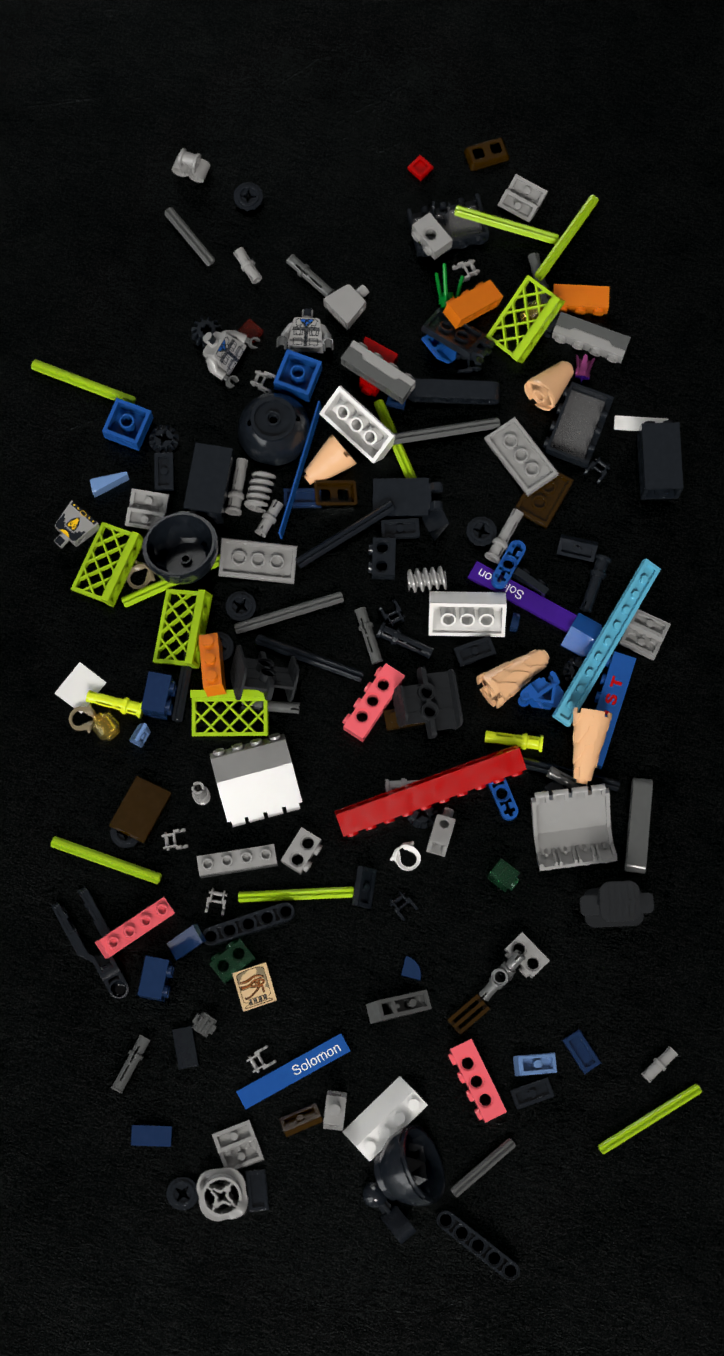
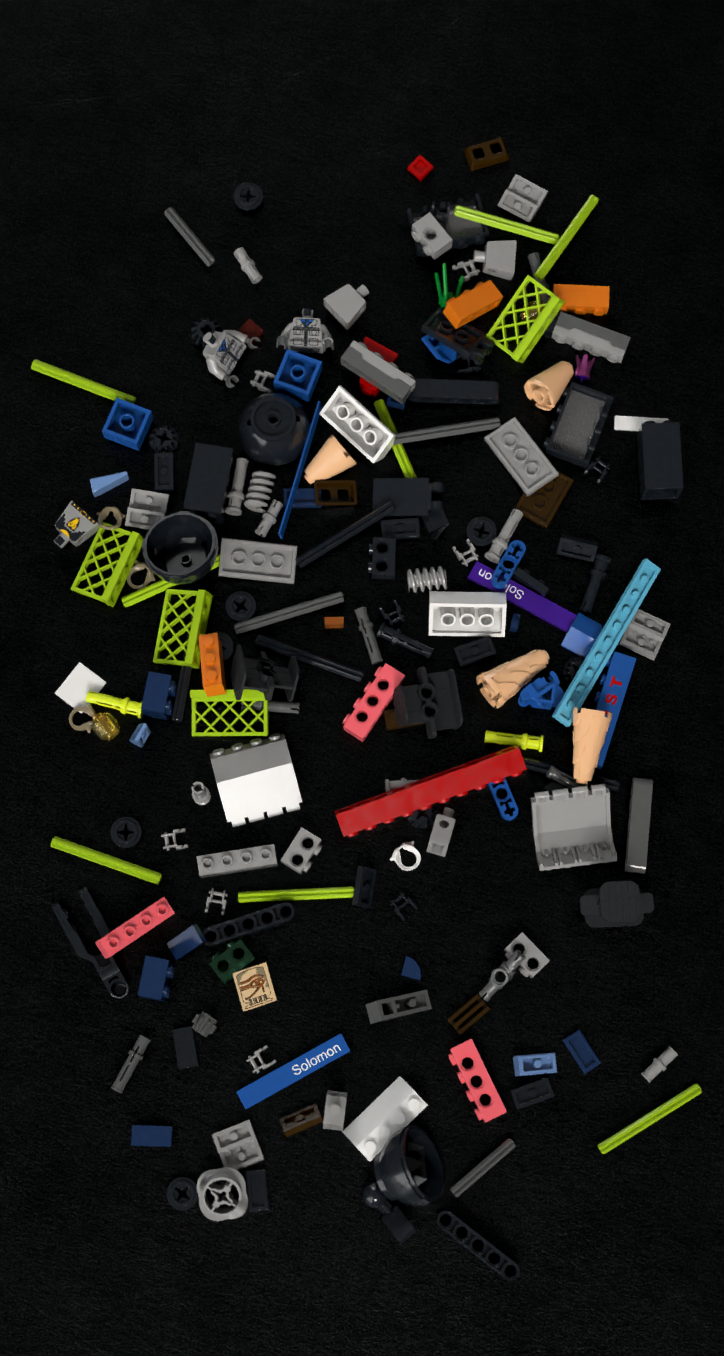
dark brown tile [109,776,171,843] -> none
light grey piece [172,148,210,183] -> none
dark grey pin [286,254,334,297] -> none
clear green brick [487,858,520,892] -> none
none -> dark tan piece [96,506,126,530]
none -> dark orange tile [324,617,344,629]
none -> light grey piece [452,538,478,567]
none -> light grey torso [473,240,517,280]

